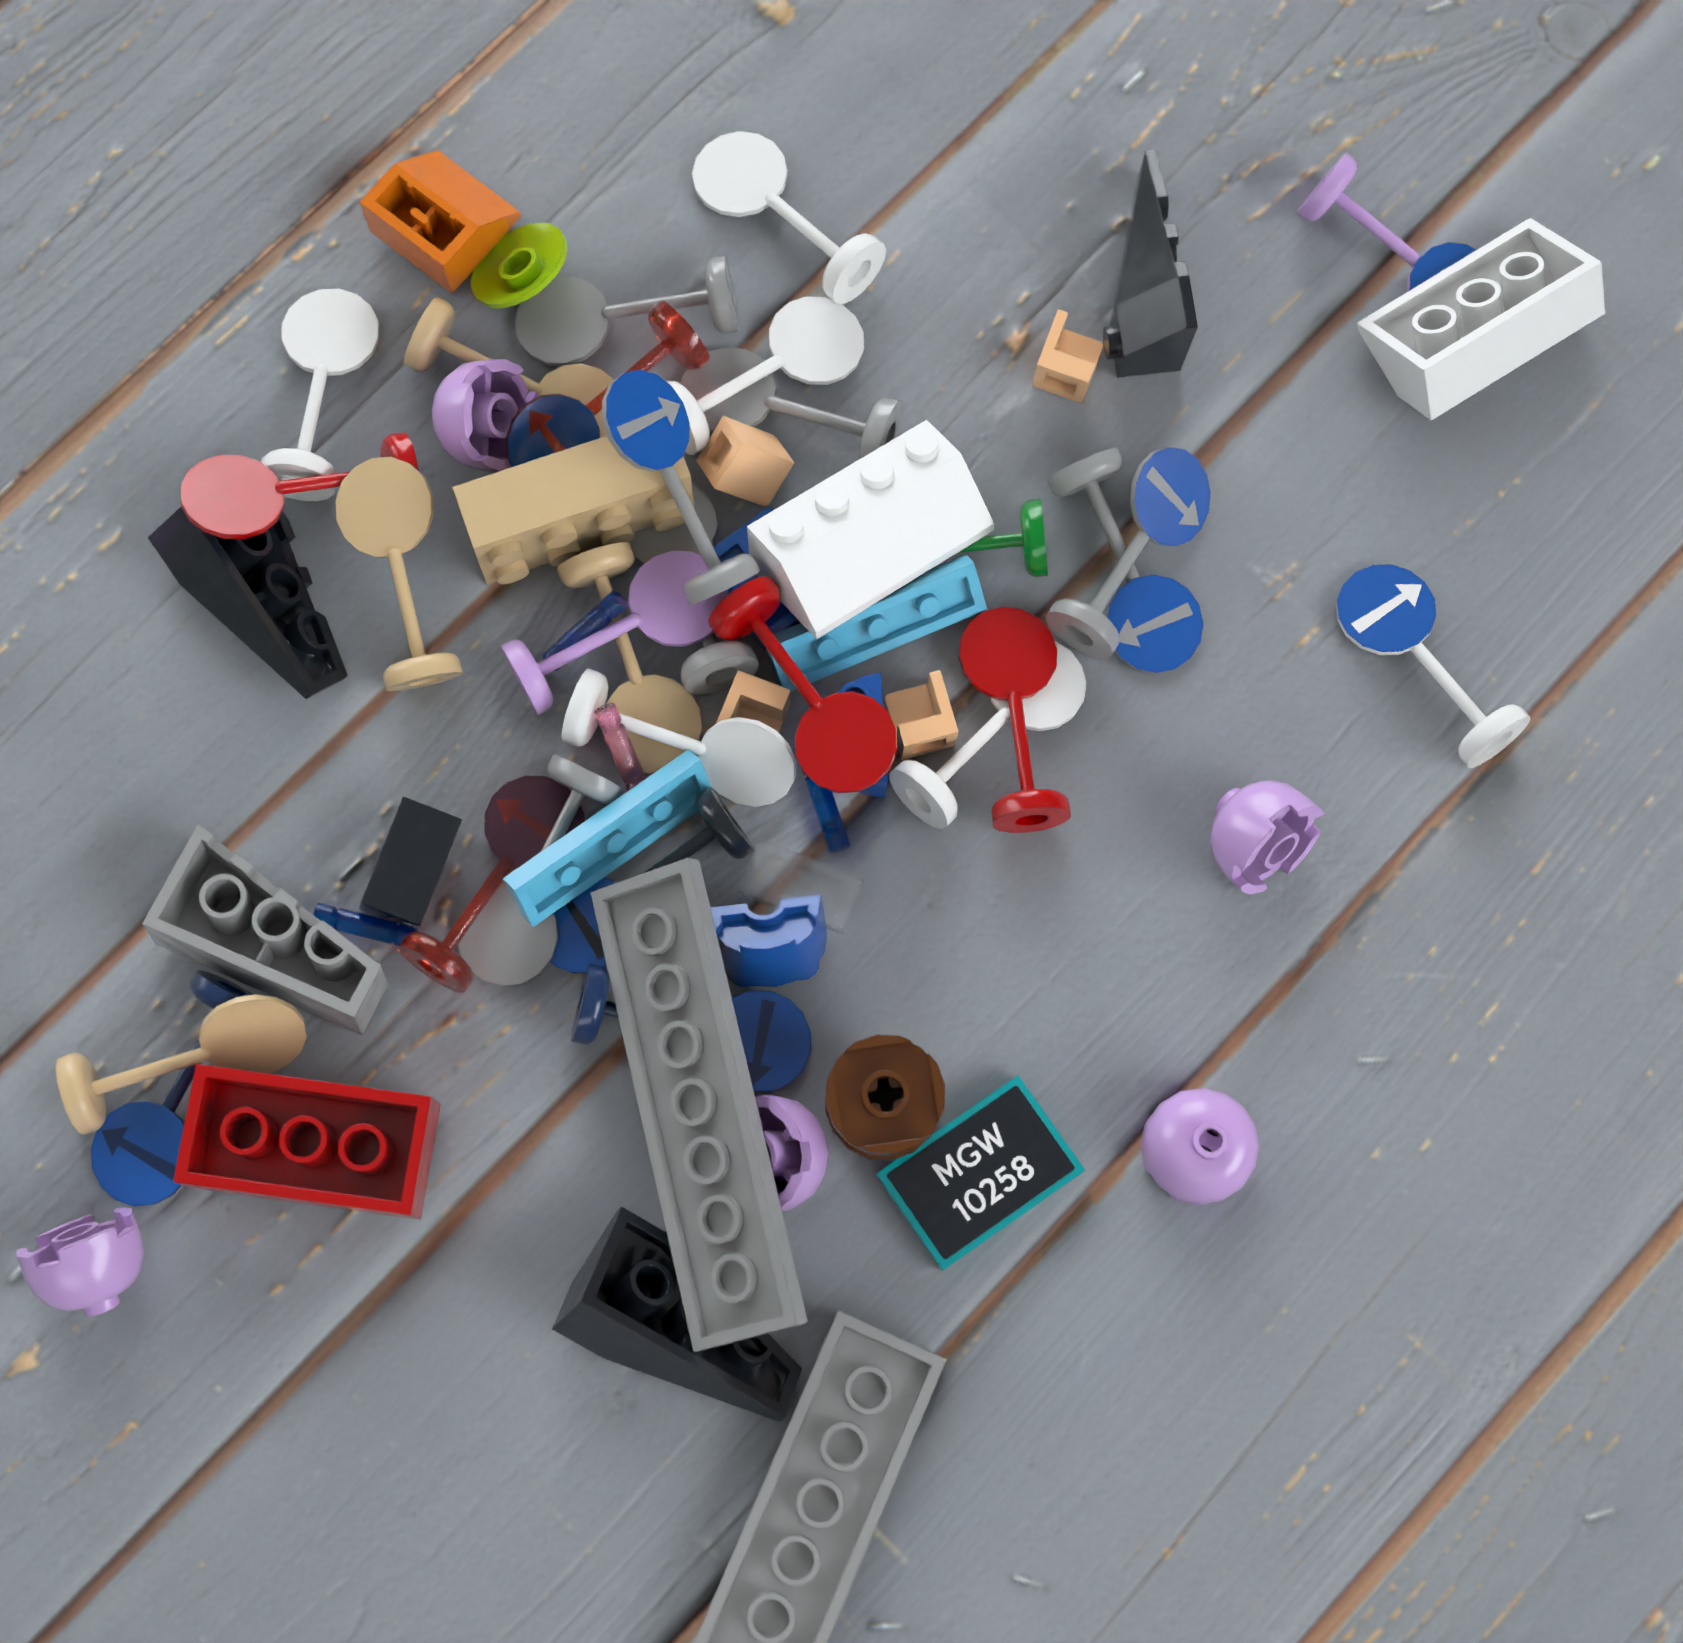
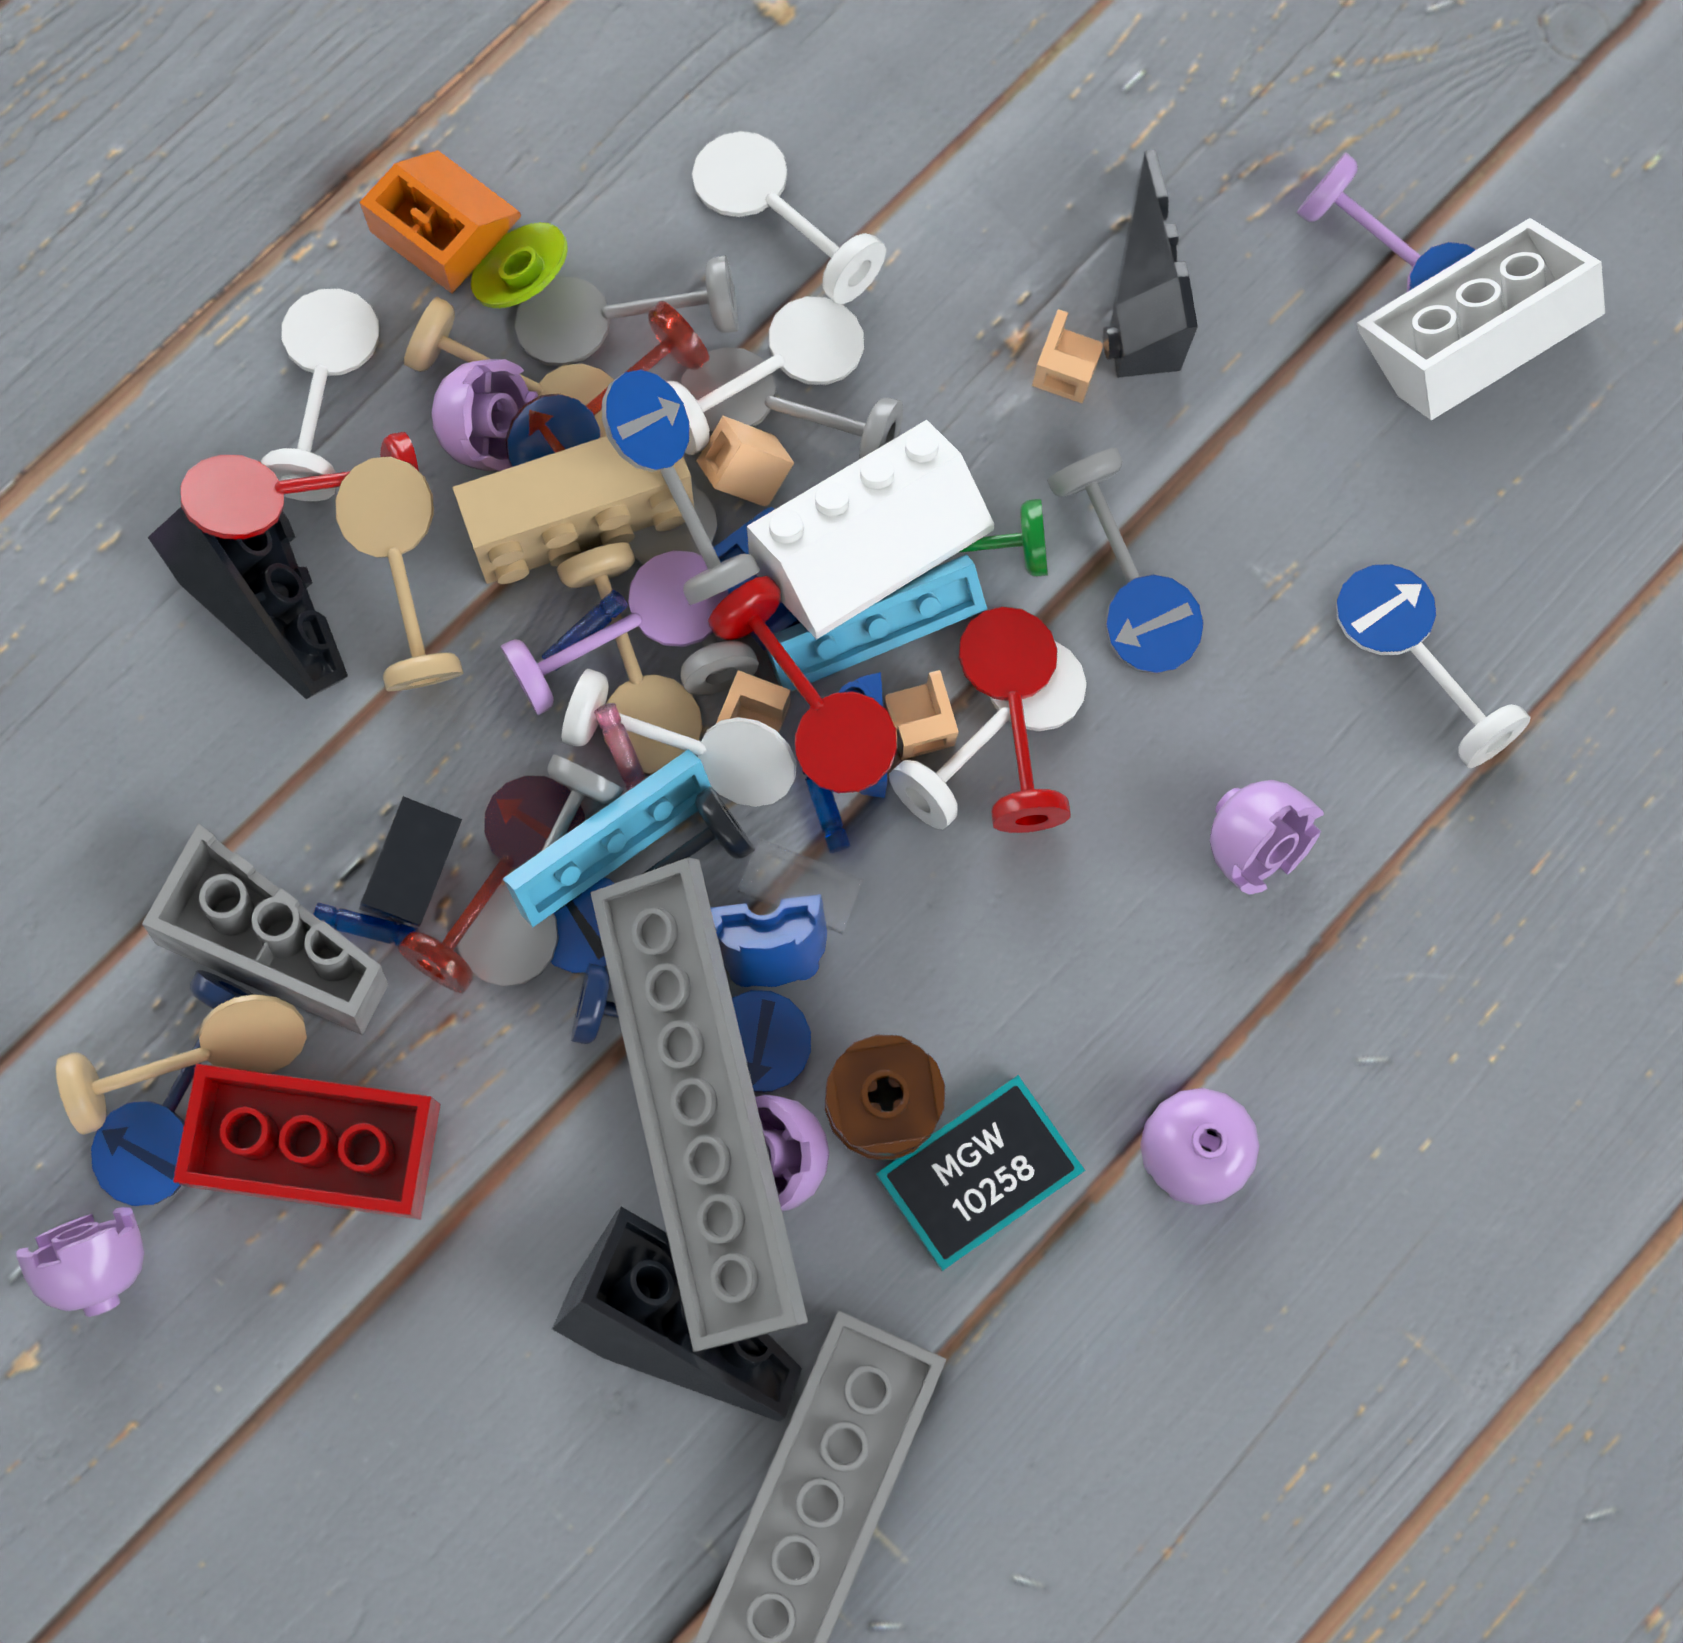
piece [1045,447,1211,660] -> none

